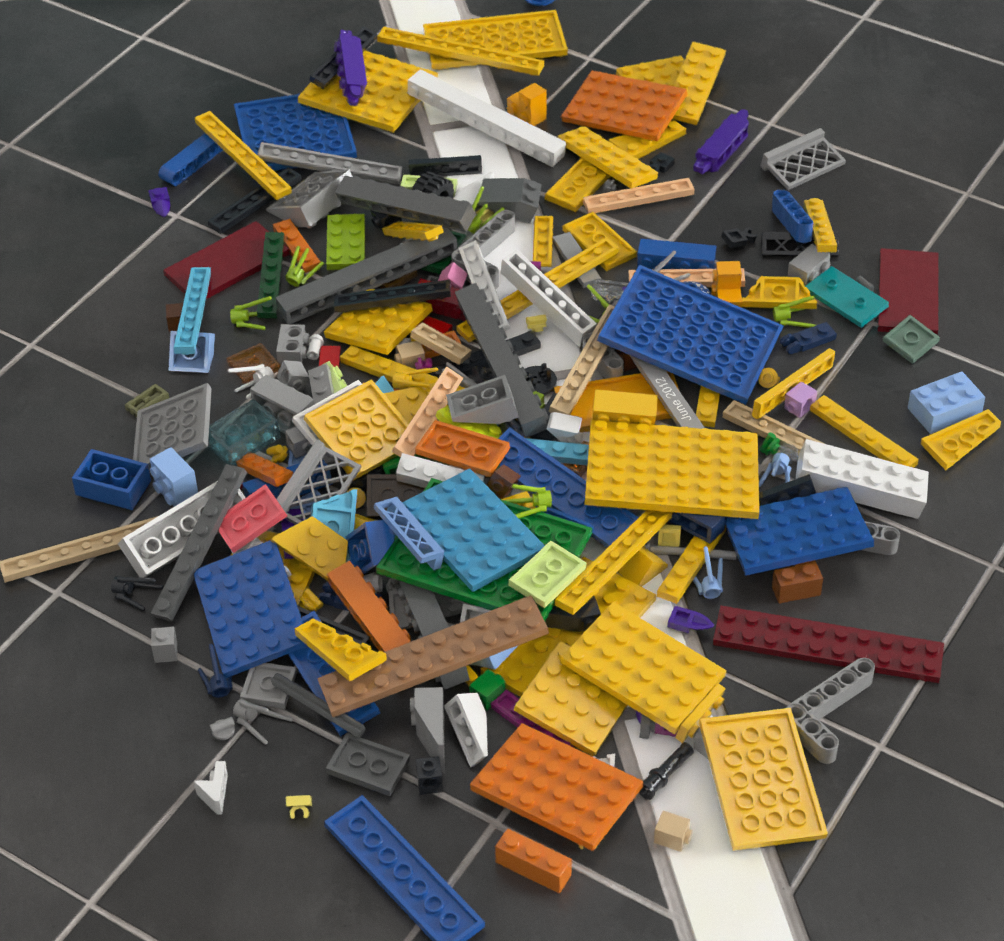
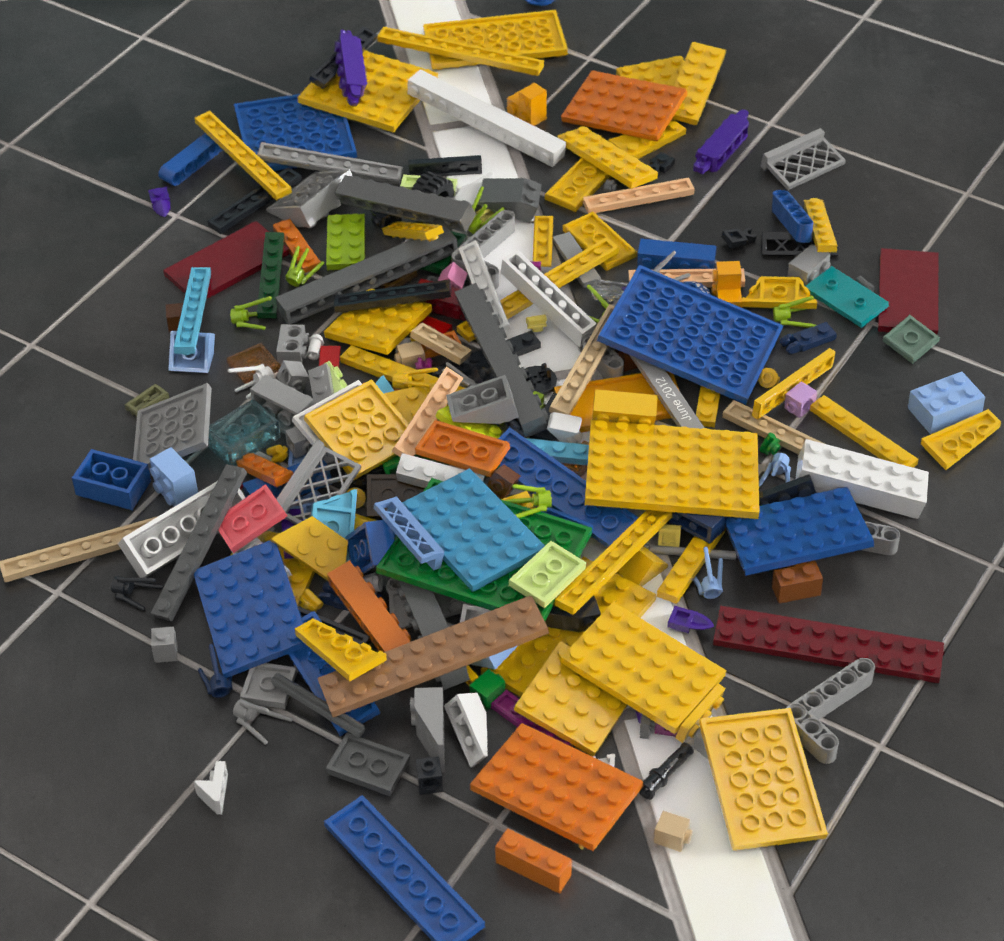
light grey plate [209,717,235,740] -> none
light yellow tile [286,795,312,819] -> none
clear plate [777,443,799,464] -> none

